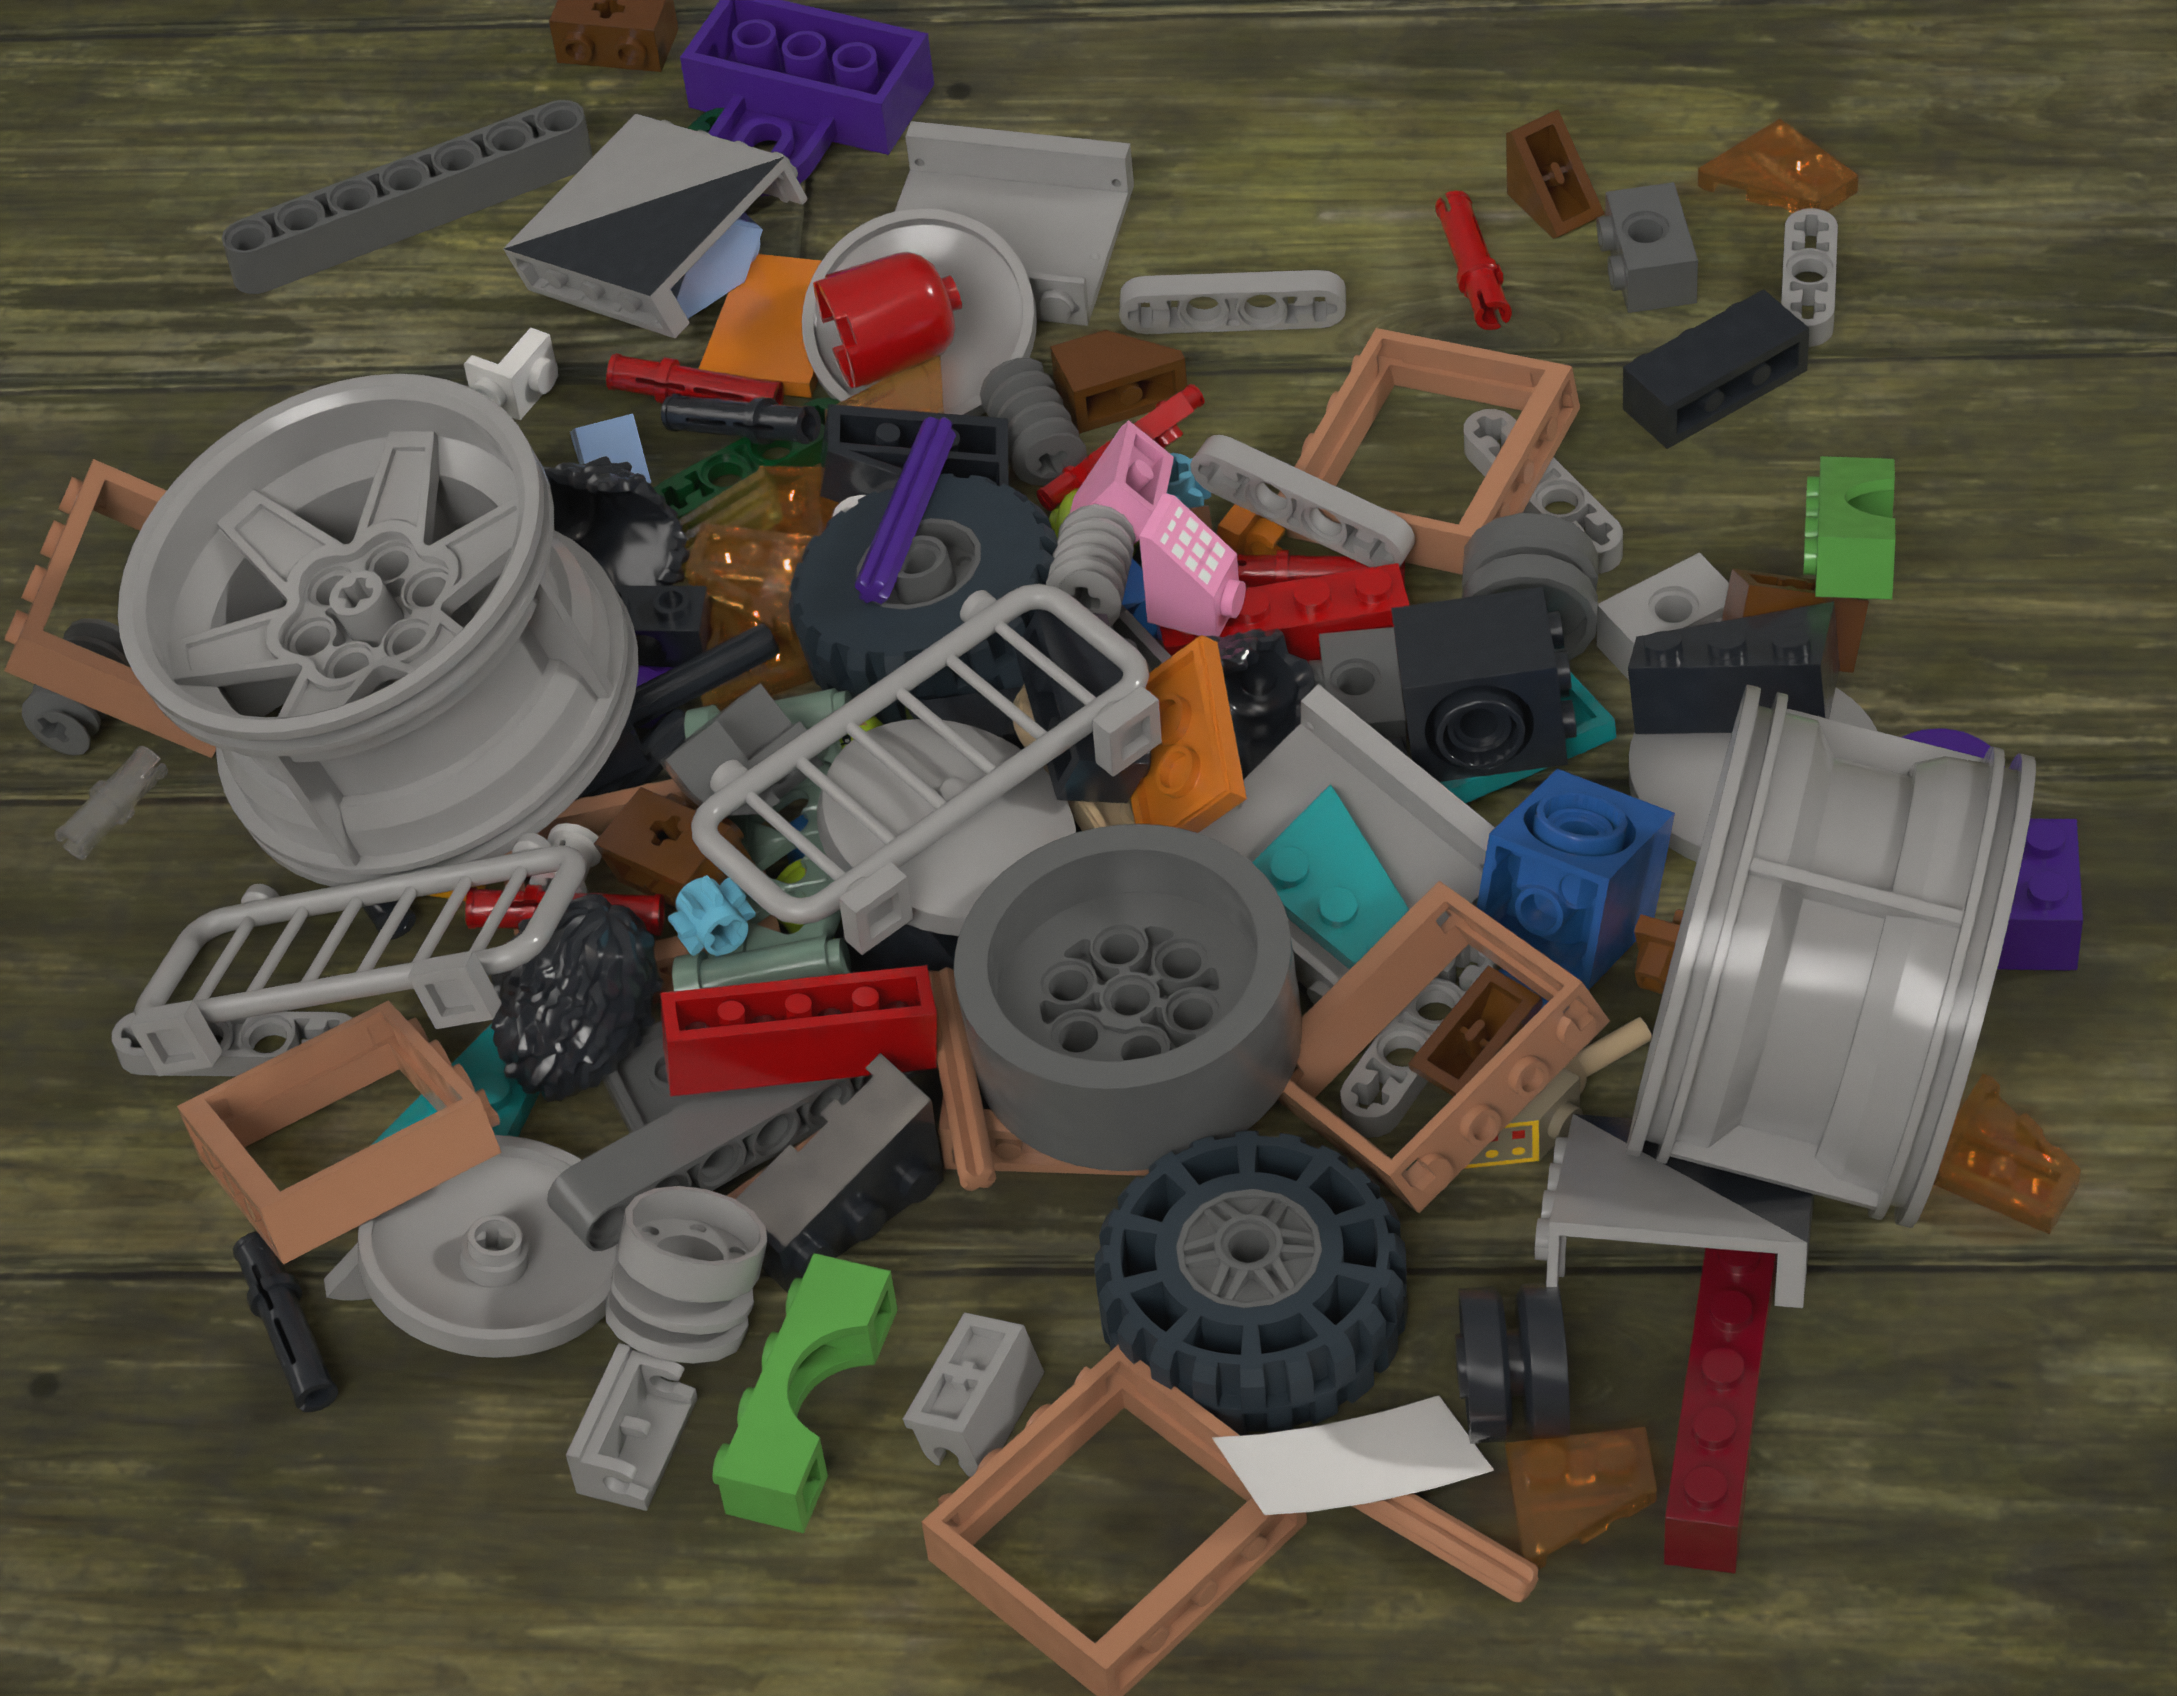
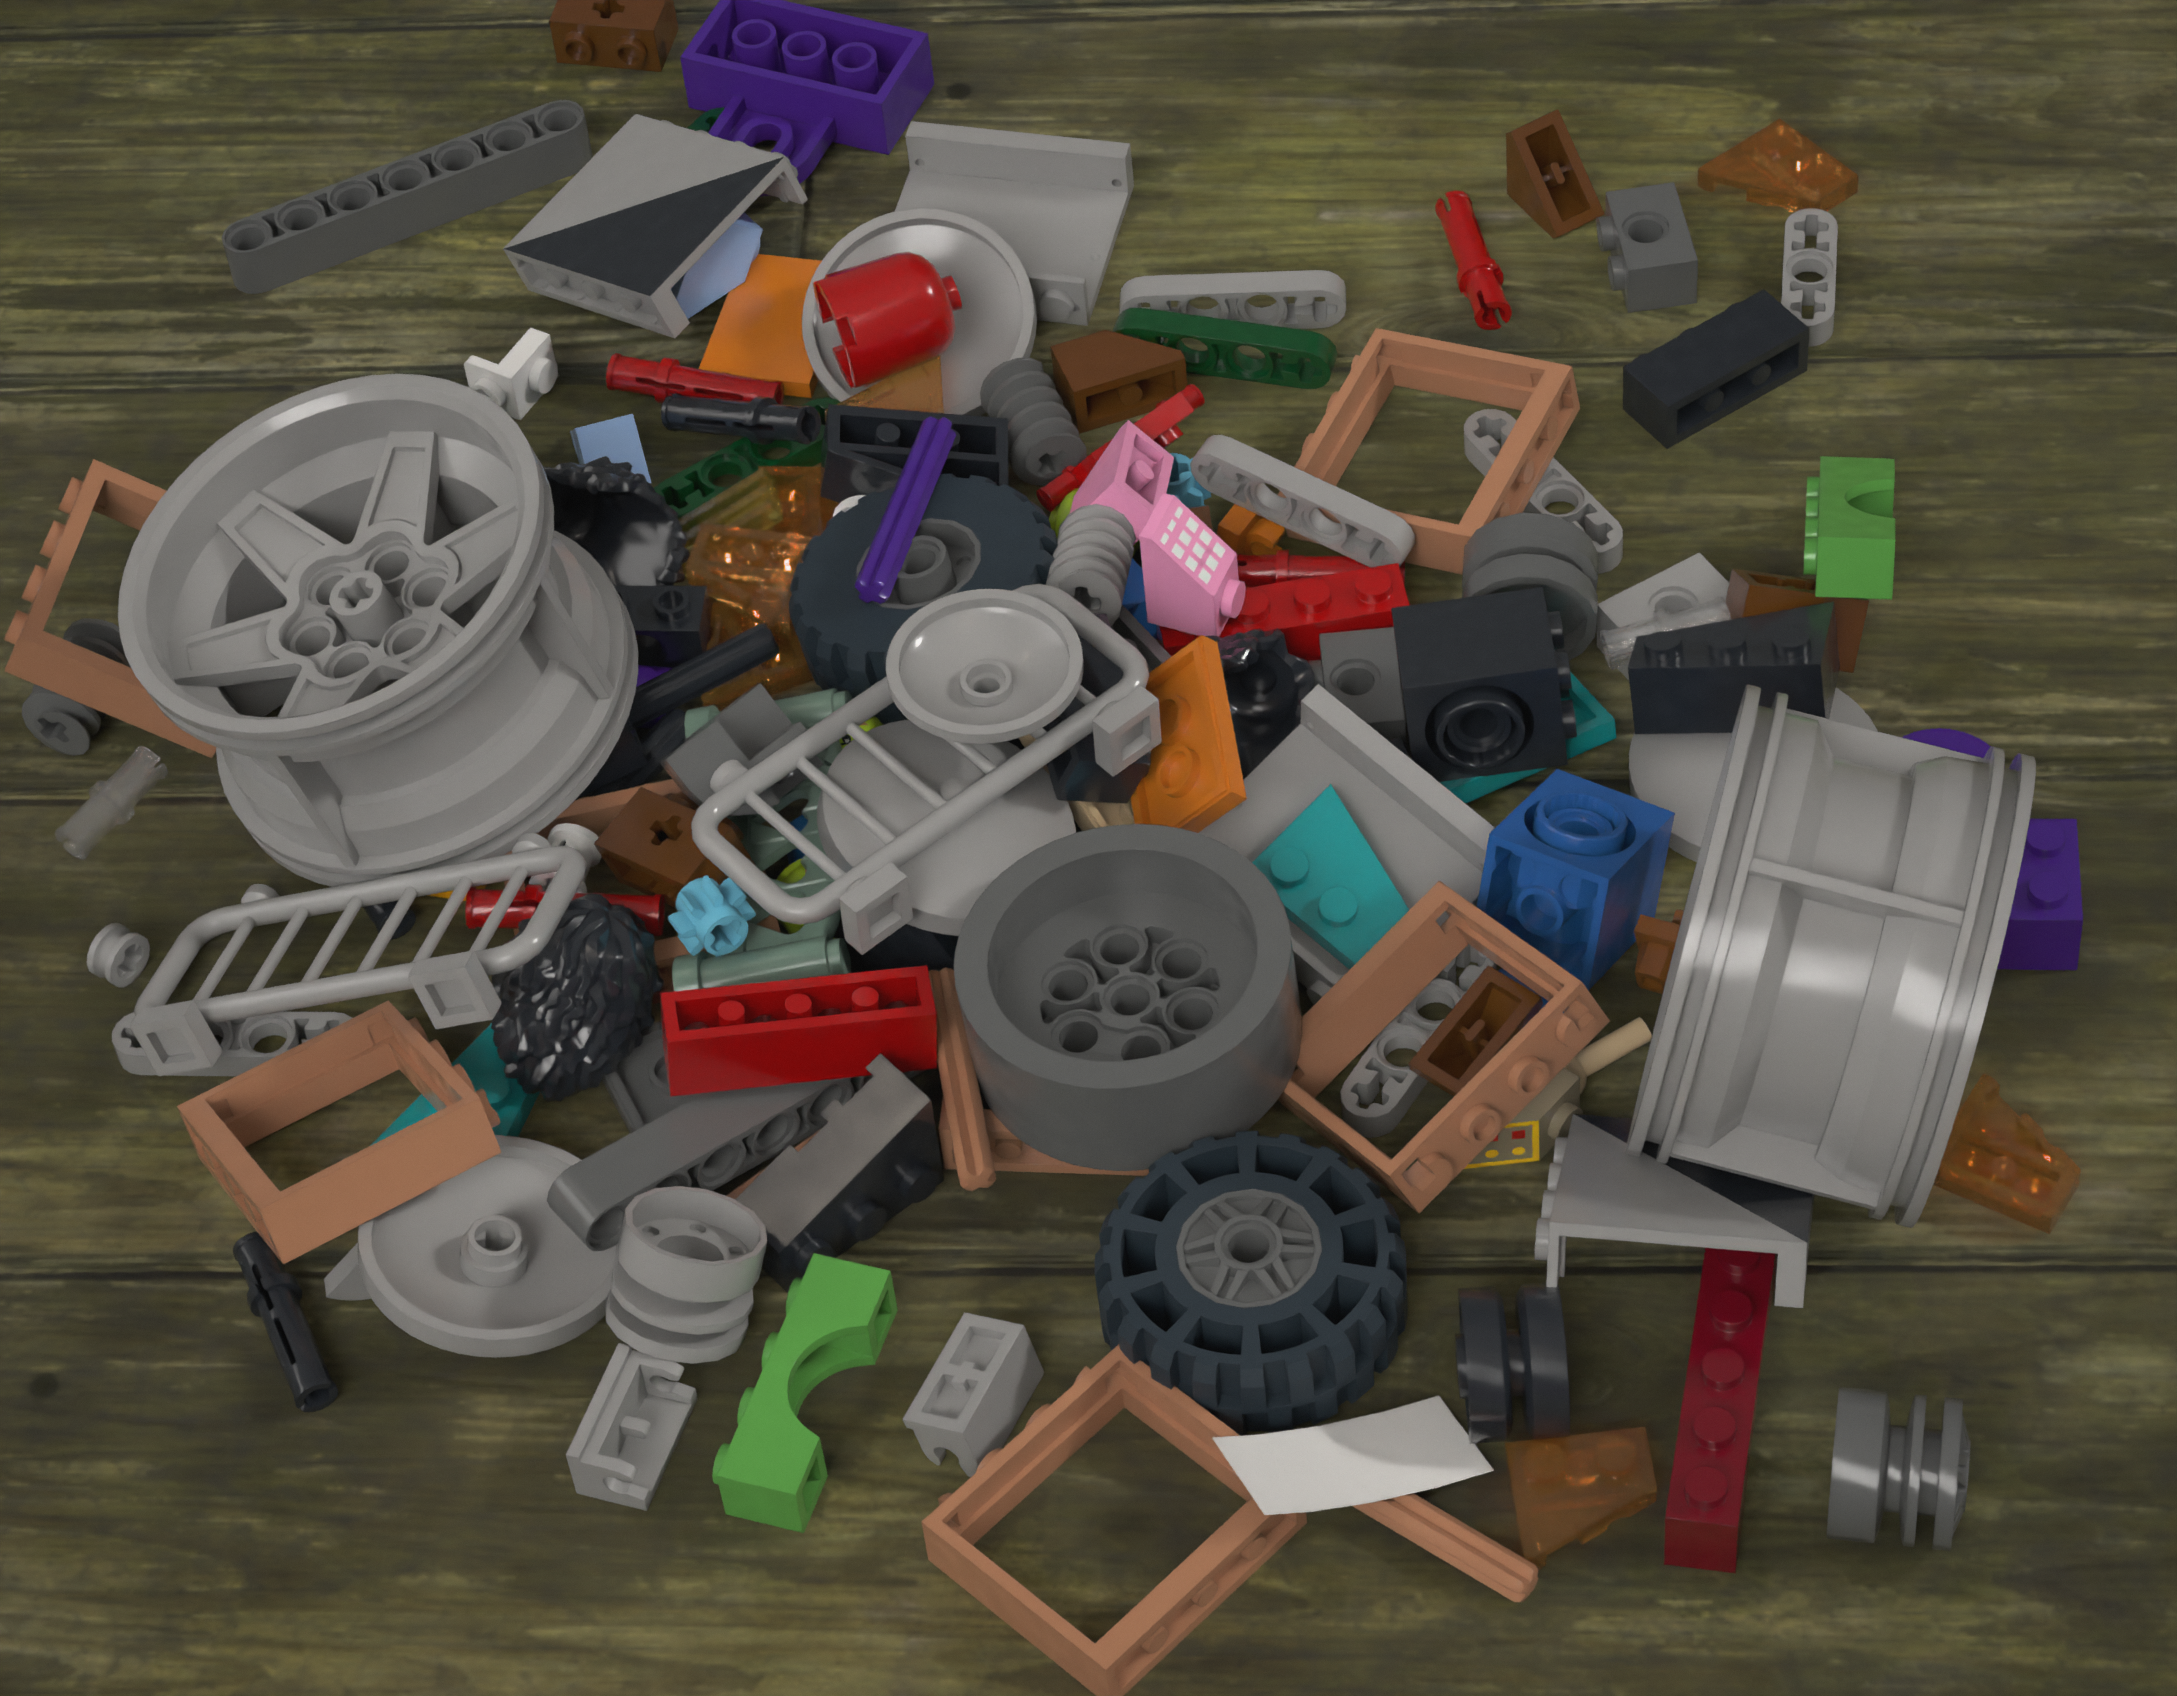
none -> light grey bush [87,923,150,988]
none -> light grey dish [886,589,1083,744]
none -> dark green beam [1112,308,1338,389]
none -> clear pin [1600,596,1731,670]
none -> dark grey wheel [1827,1387,1971,1551]

